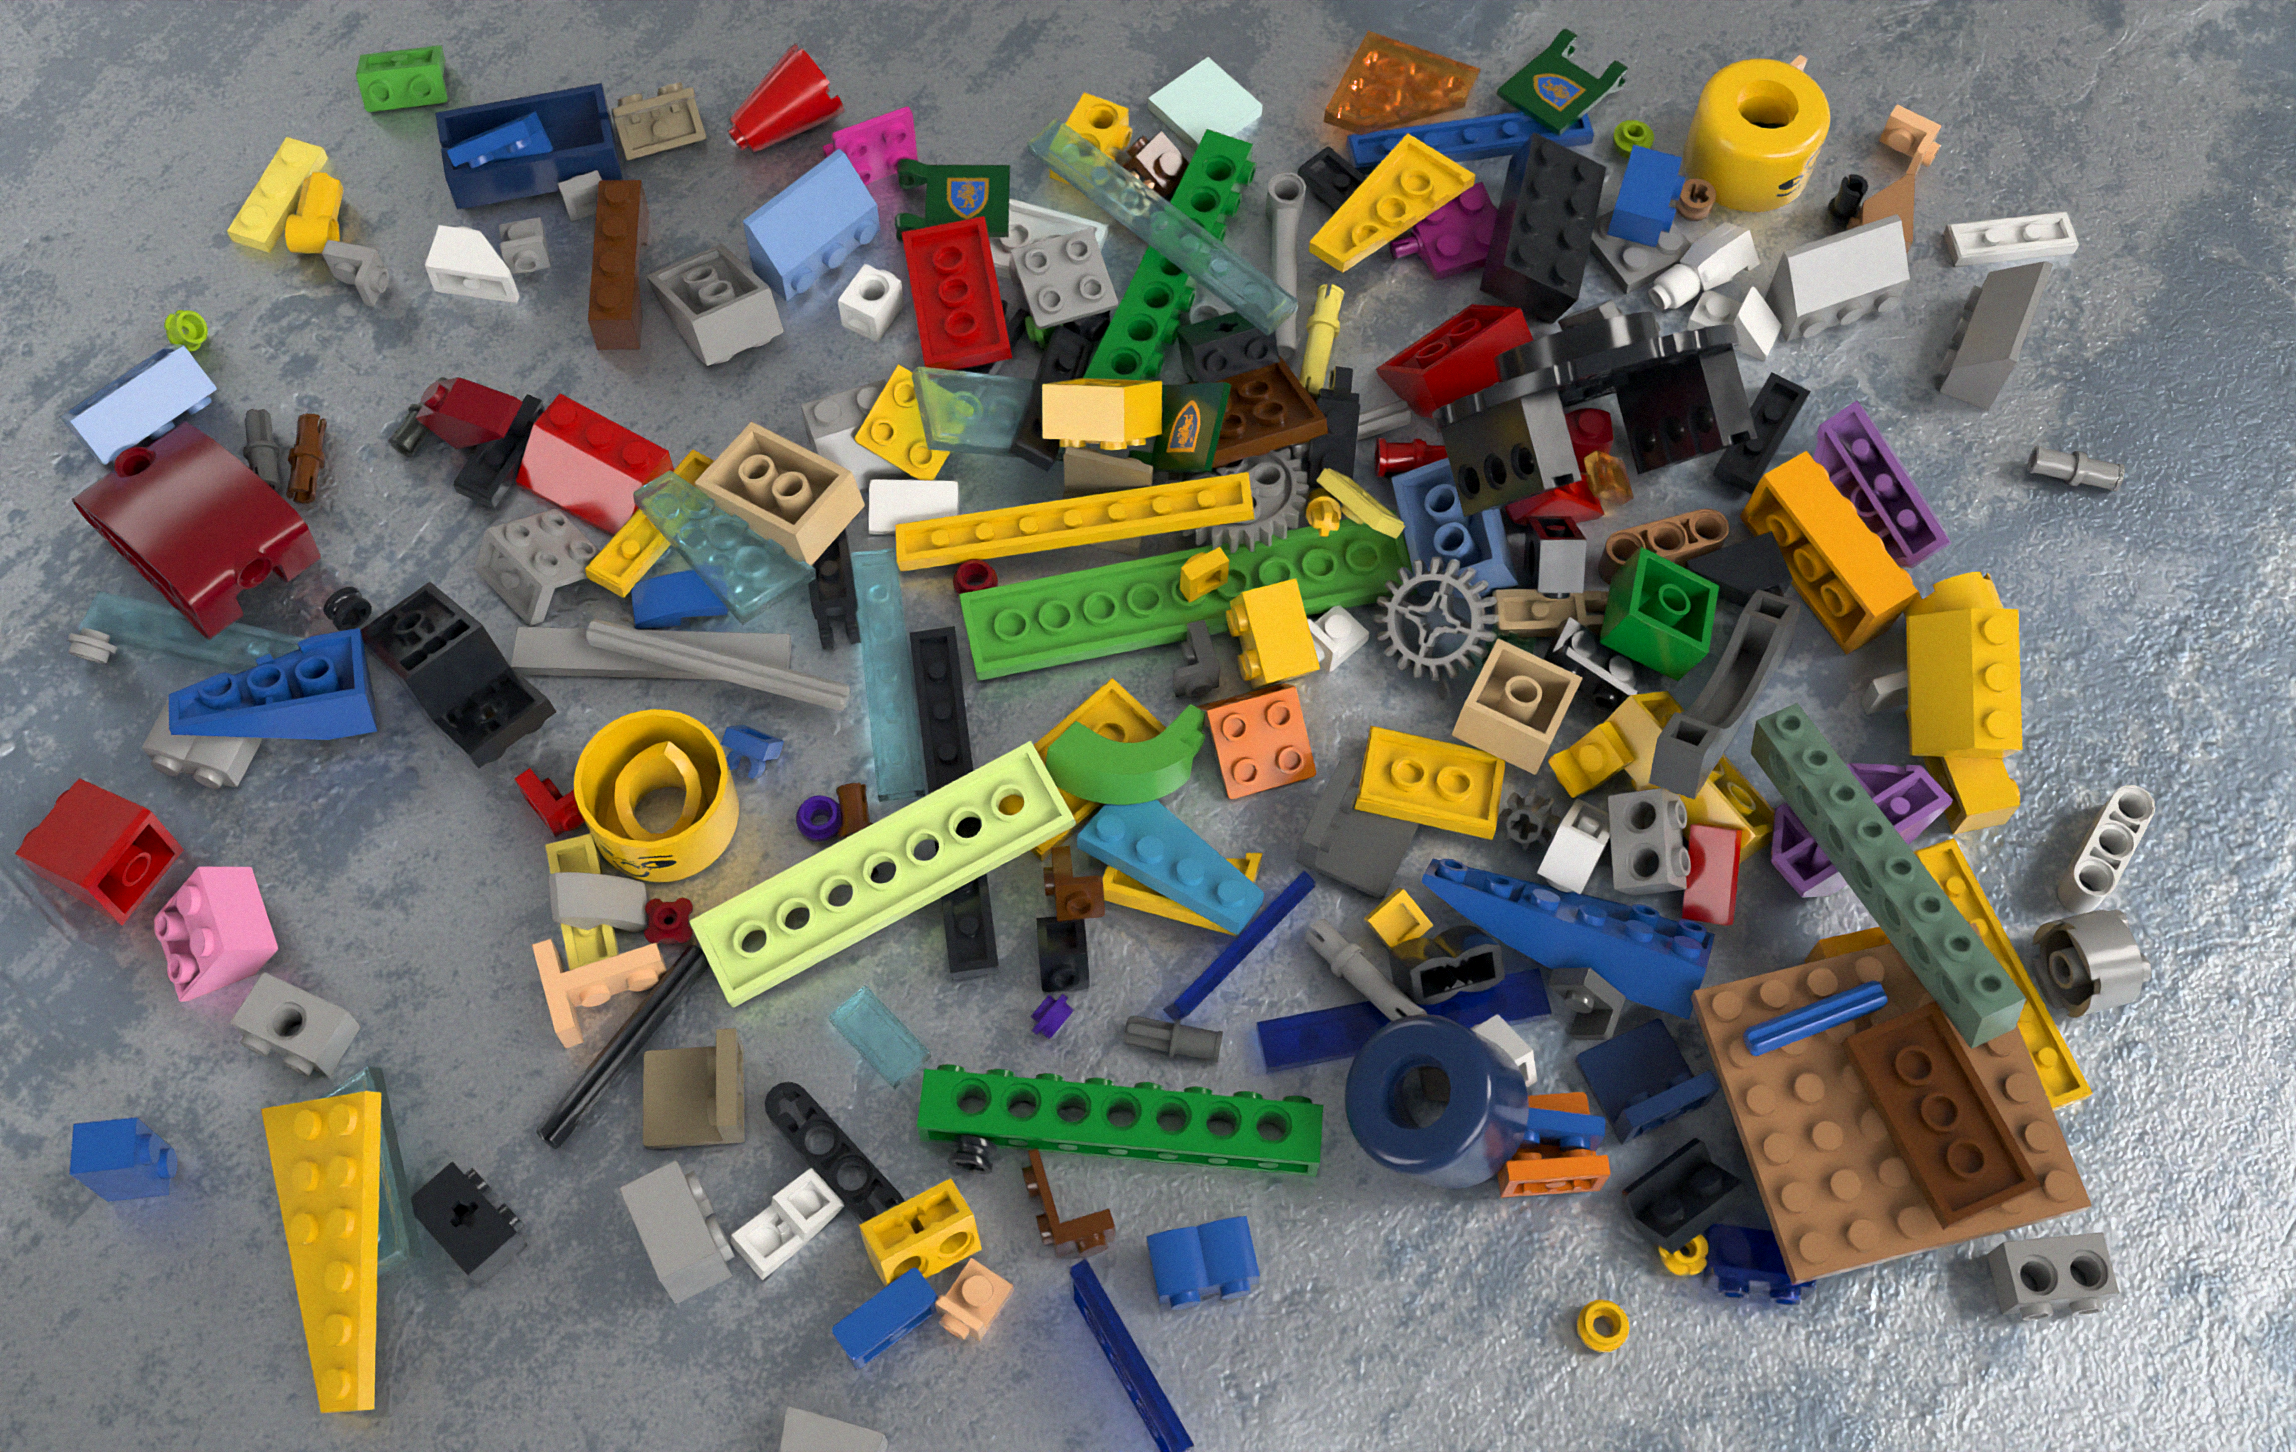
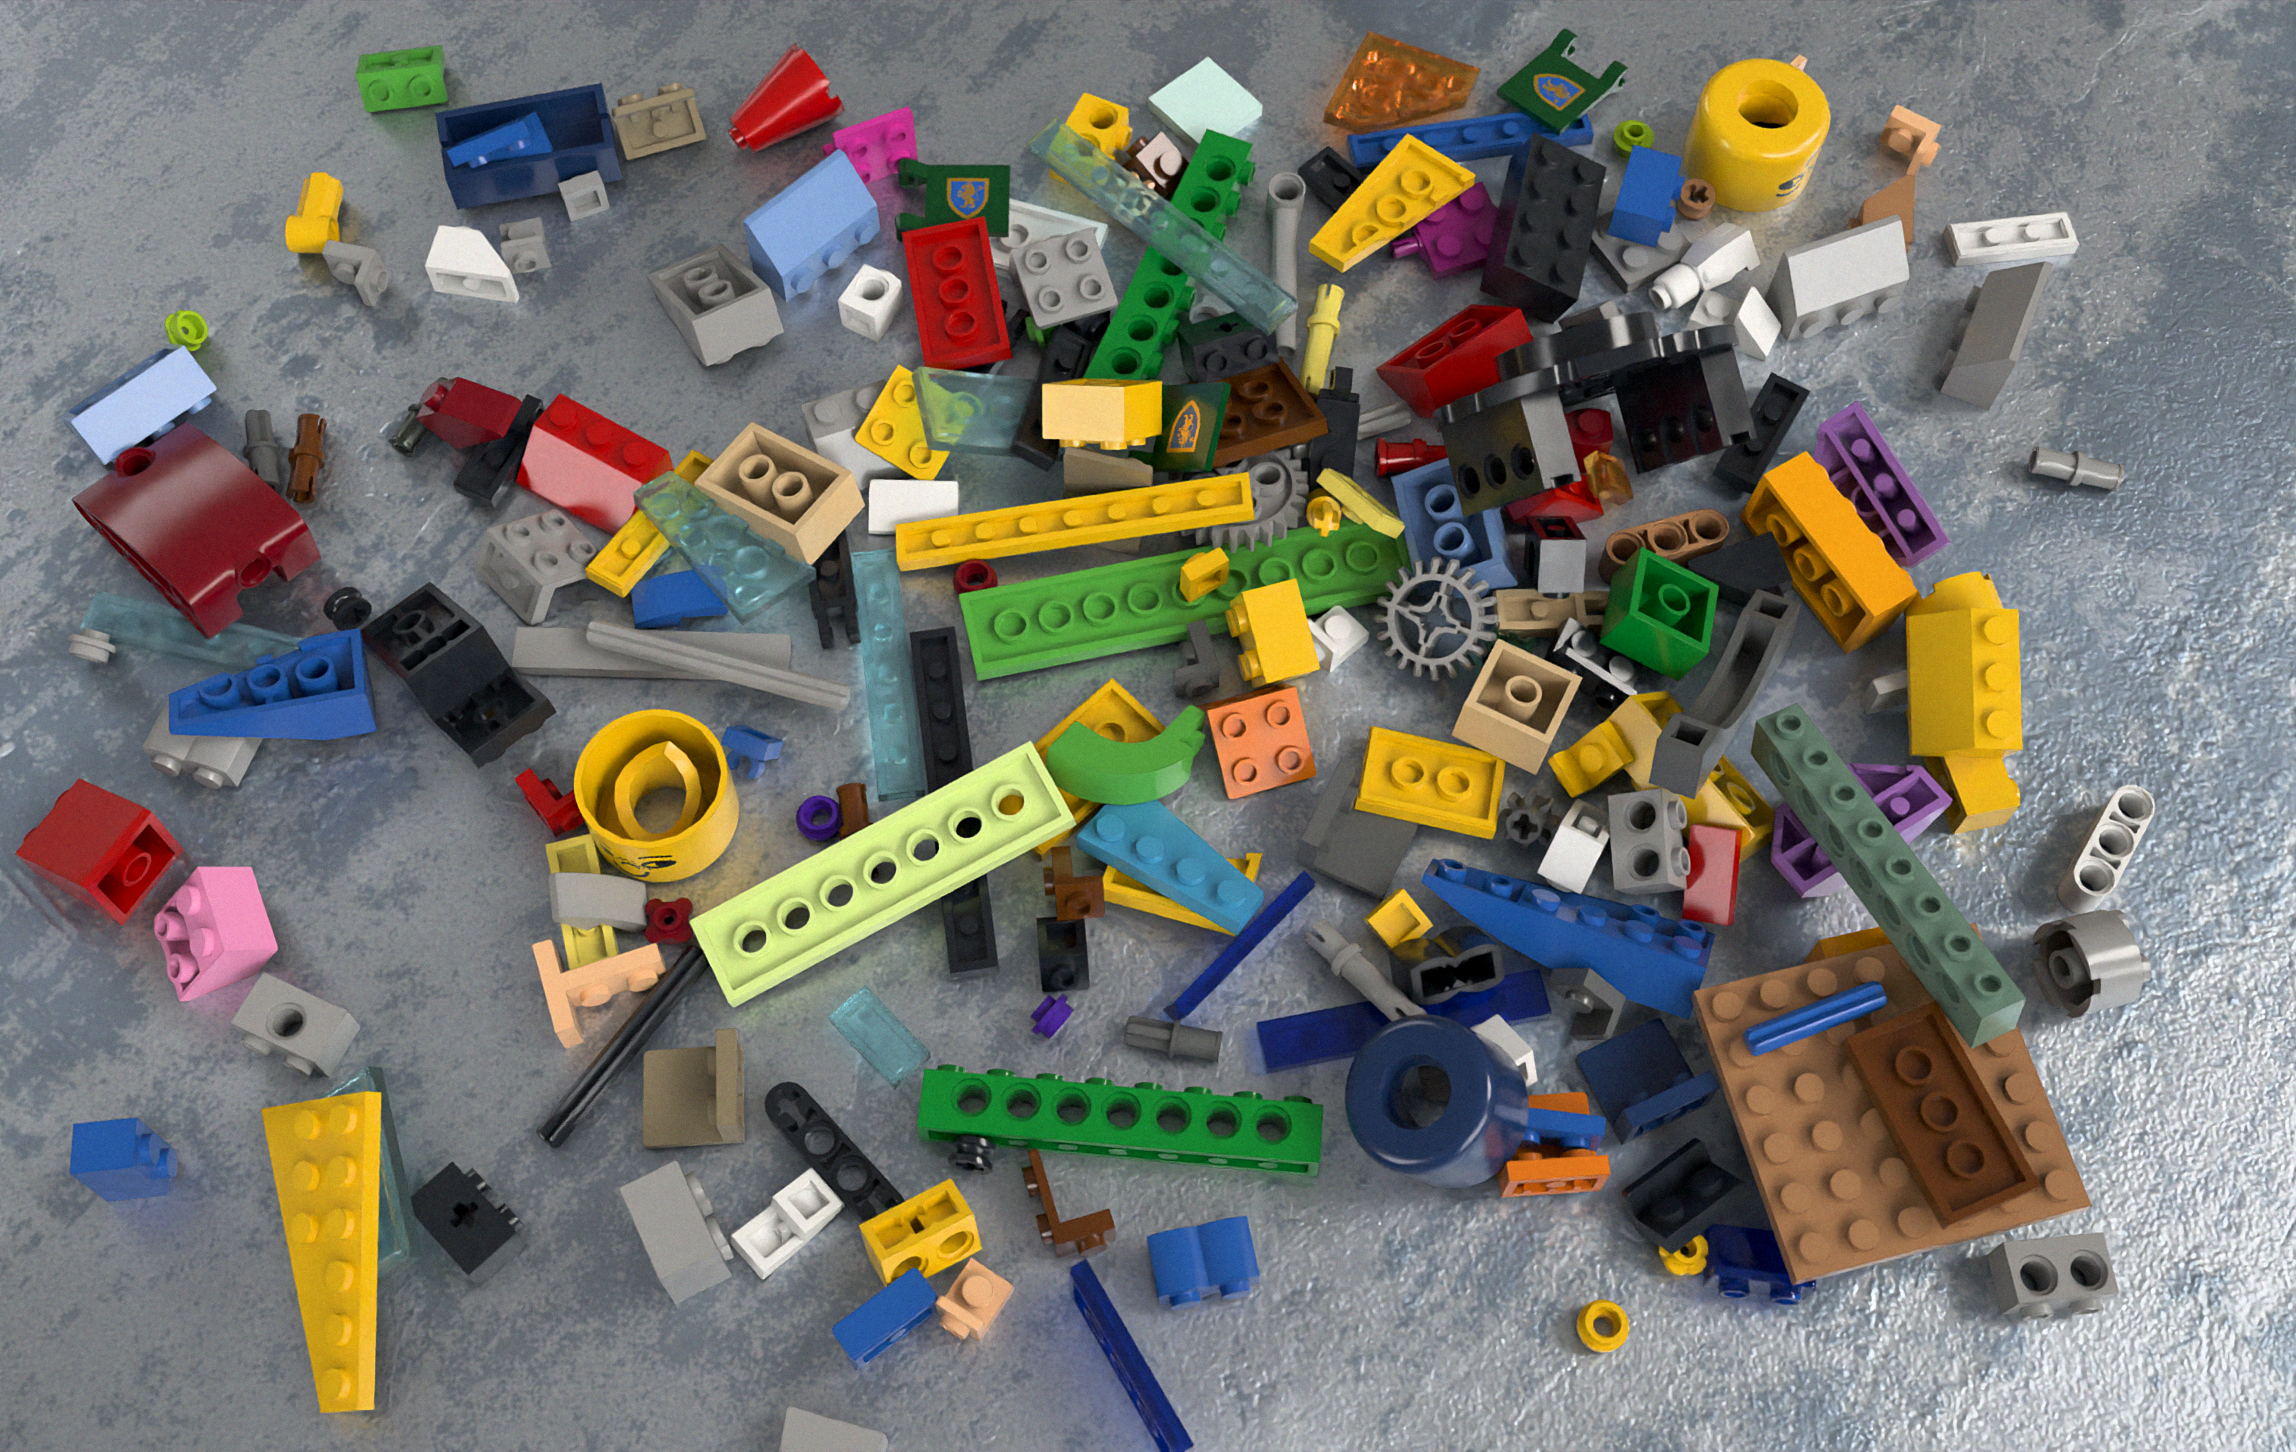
light yellow plate [227,137,328,253] -> none
reddish brown arch [588,180,650,350] -> none
black pin [1827,174,1868,226] -> none
yellow tile [1914,838,2093,1111] -> none

